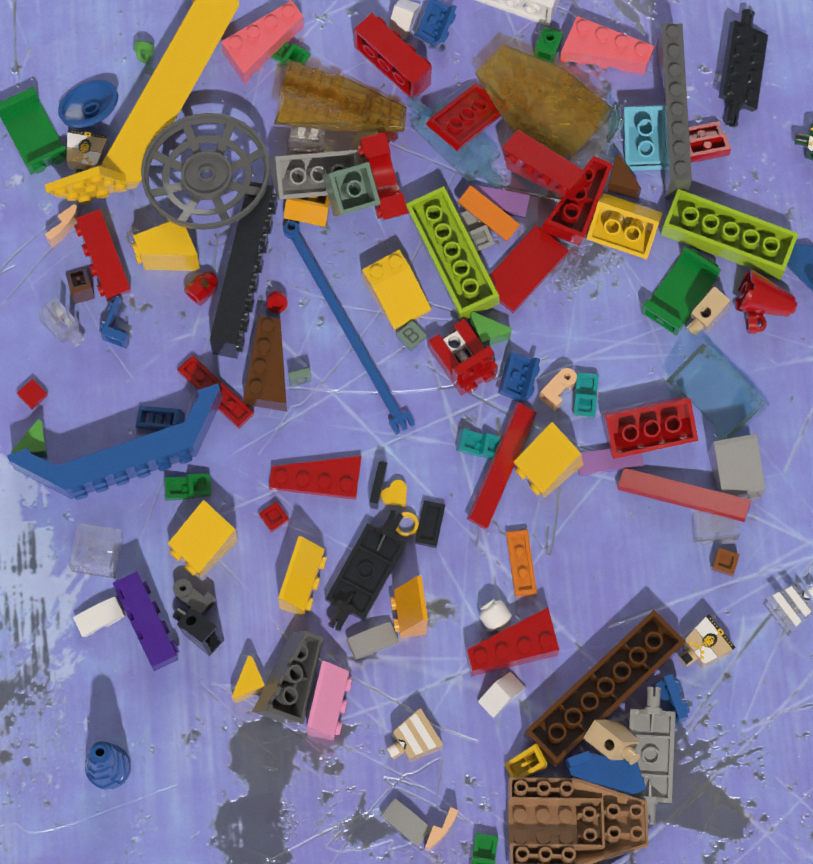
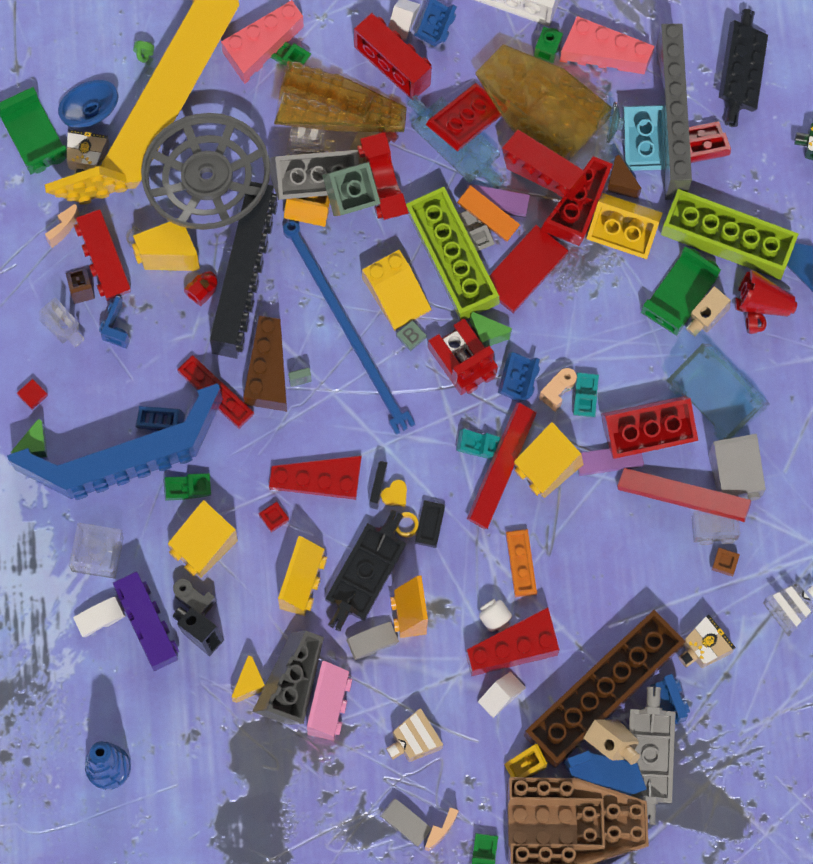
red tile [266,291,288,313] -> none

